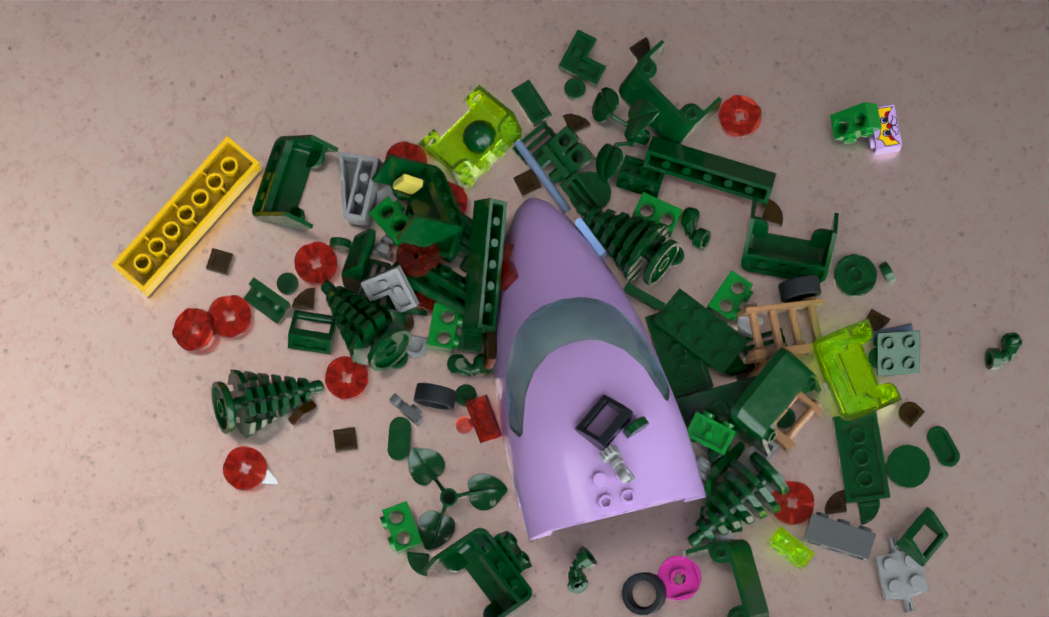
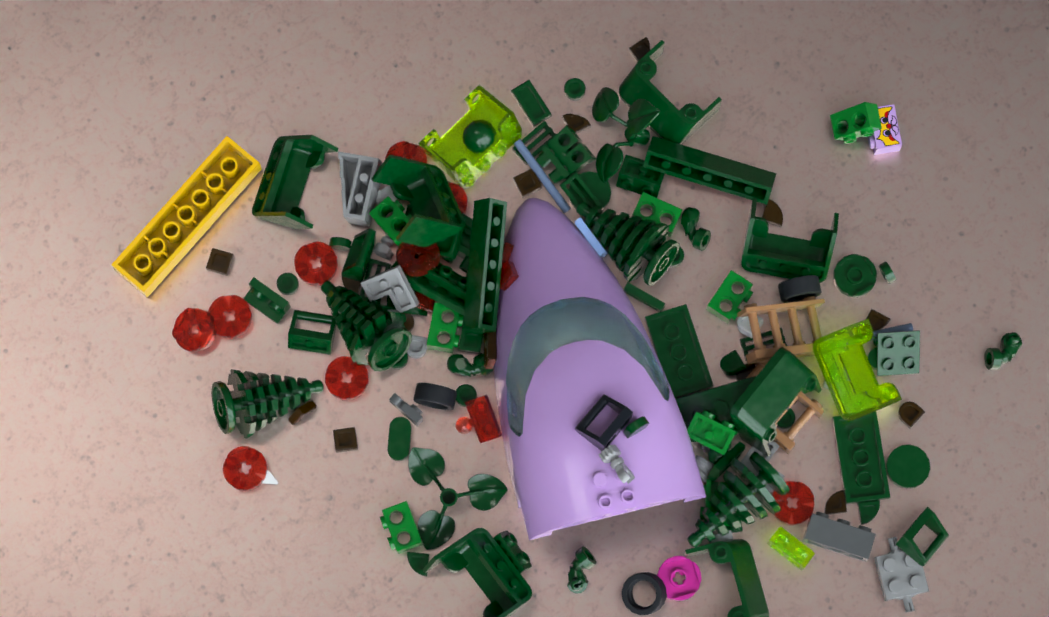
dark brown tile [292,288,316,310] -> none
light yellow tile [393,174,423,195] -> none
dark green plate [558,30,606,87] -> none
dark green plate [653,288,749,376] -> none
clear red plate [718,95,762,139] -> none
dark green tile [926,426,960,468] -> none

